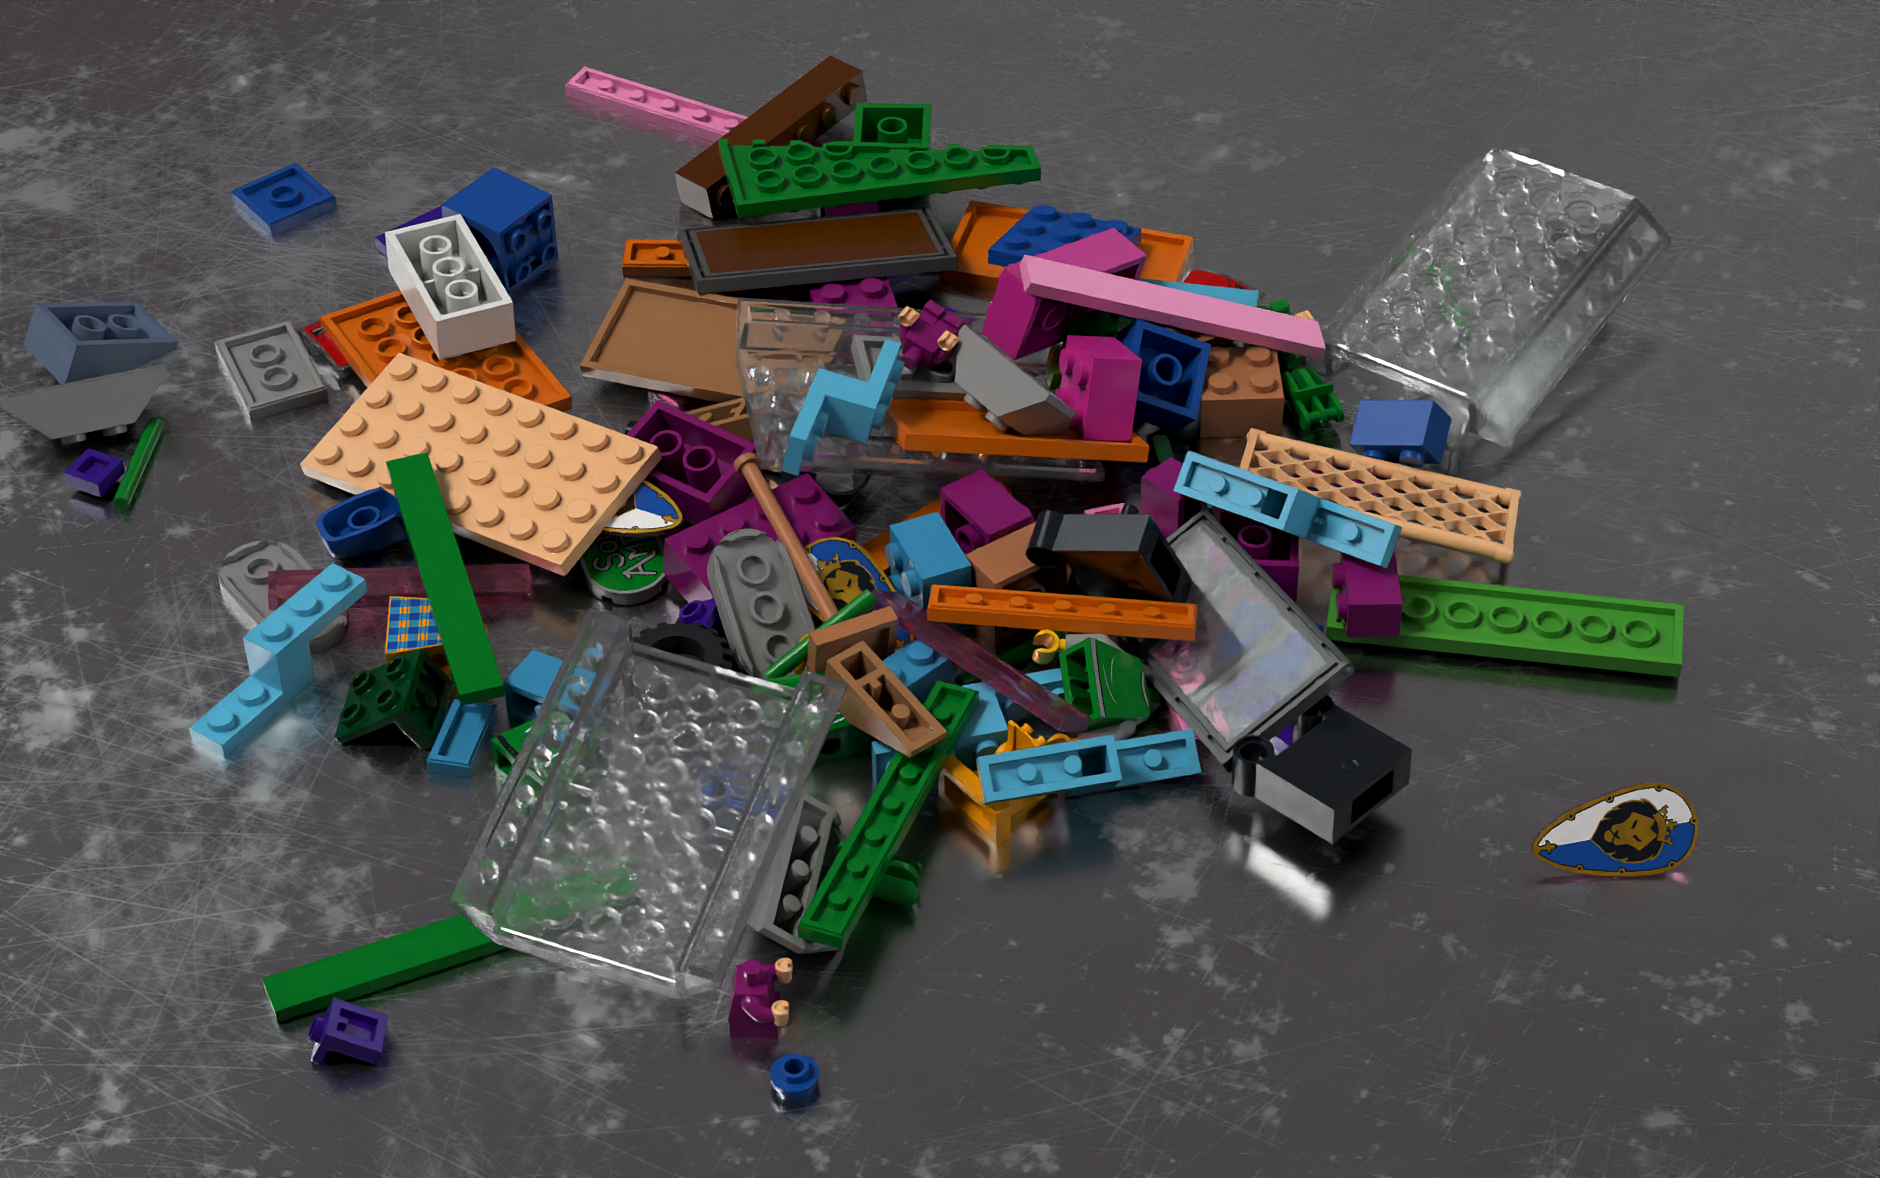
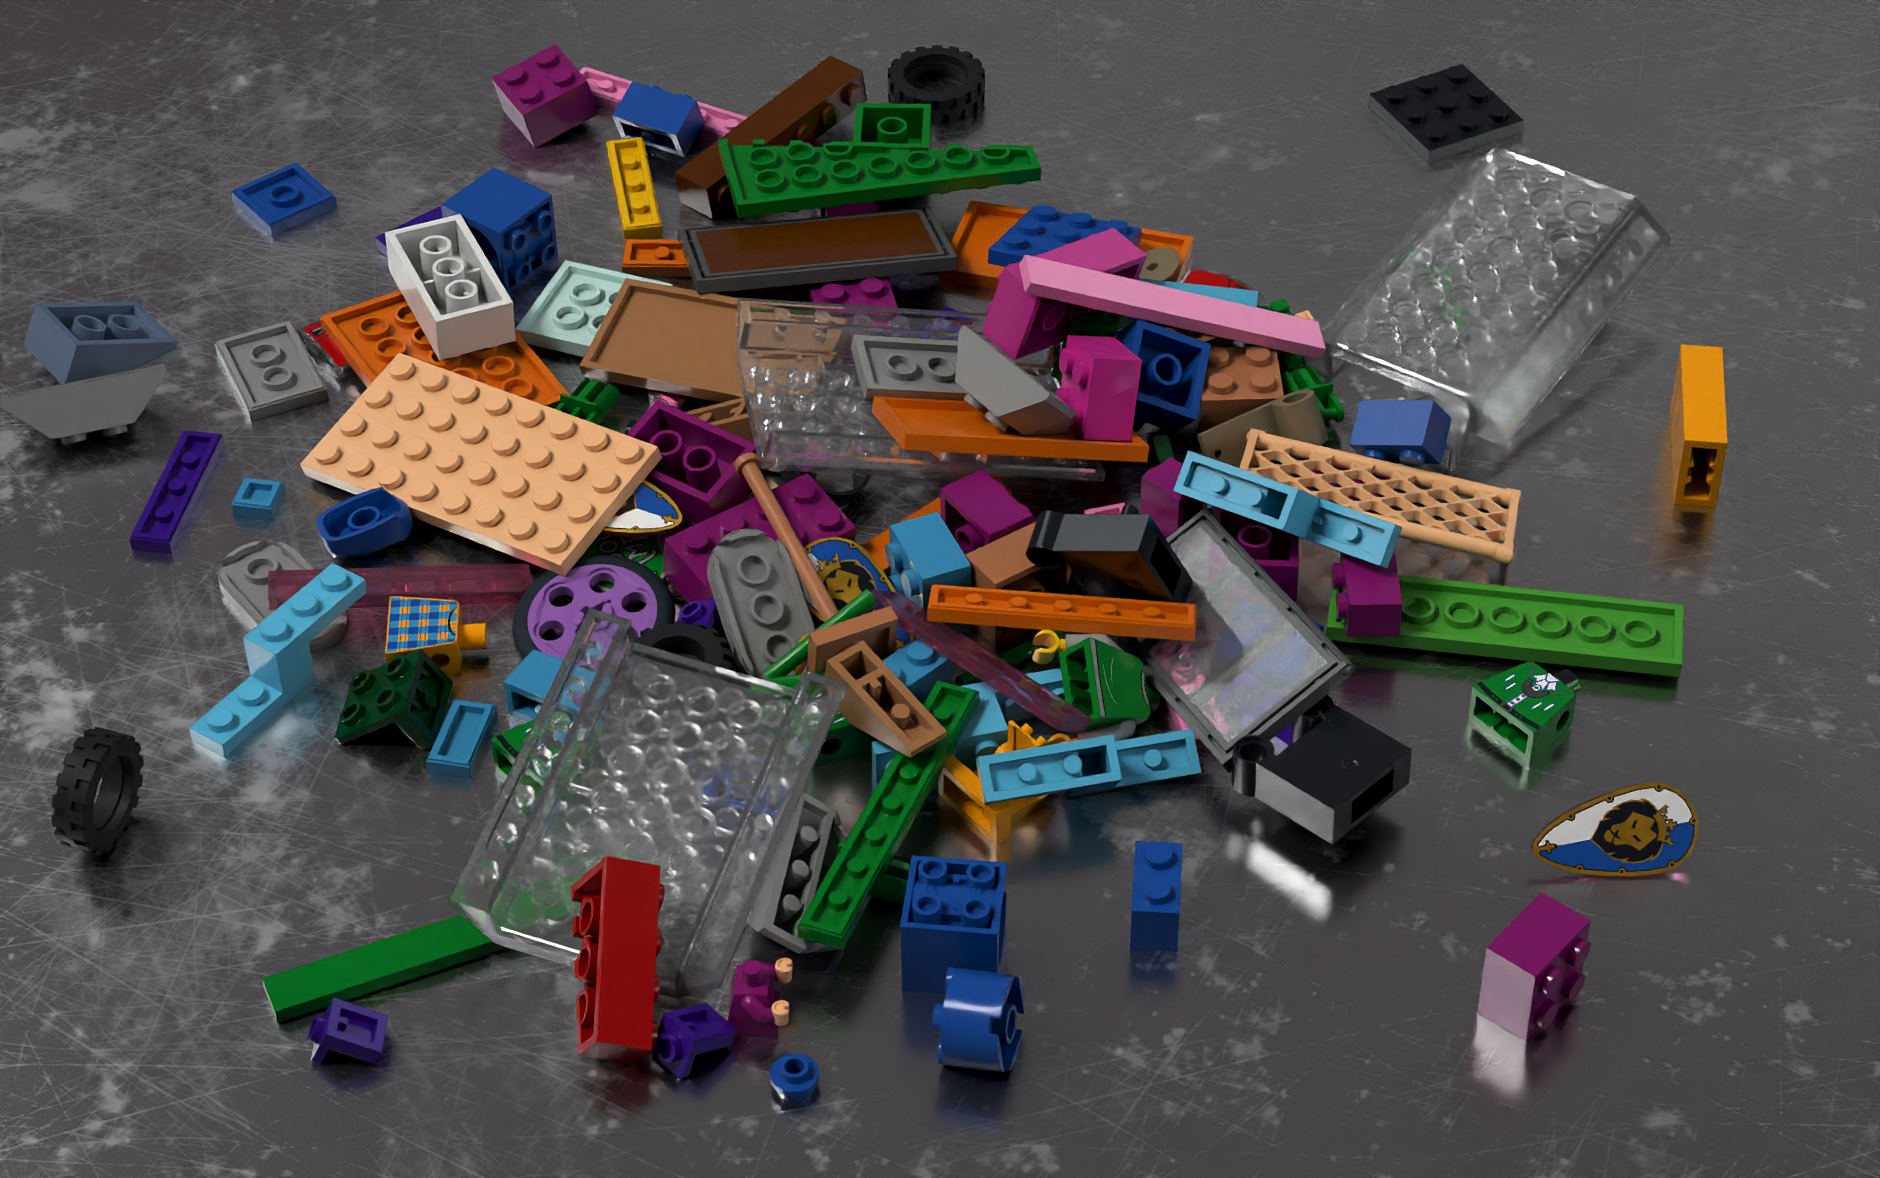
dark purple plate [64,448,125,497] -> none
green bar [112,417,164,510] -> none
green tile [386,453,505,706] -> none
medium azure bracket [782,339,905,476] -> none
magenta piece [898,299,964,370] -> none
lime piece [1046,364,1062,389] -> none
none -> black tyre [51,727,144,855]
none -> dark purple tile [129,430,225,554]
none -> dark azure tile [231,478,286,520]
none -> magenta brick [491,44,599,148]
none -> medium lavender wedge [512,555,676,685]
none -> light aqua plate [515,260,673,357]
none -> green arm [556,377,620,425]
none -> red wedge [571,856,665,1064]
none -> yellow tile [606,137,663,241]
none -> blue brick [612,81,705,157]
none -> dark purple bracket [651,1003,737,1078]
none -> black tyre [888,45,985,124]
none -> blue brick [900,855,1007,995]
none -> blue brick [932,967,1025,1072]
none -> blue brick [1130,841,1183,952]
none -> dark tan piece [1139,247,1181,281]
none -> dark tan door [1197,389,1328,468]
none -> black plate [1368,64,1524,164]
none -> green torso [1468,662,1580,764]
none -> magenta brick [1477,892,1591,1041]
none -> light orange brick [1670,344,1728,507]

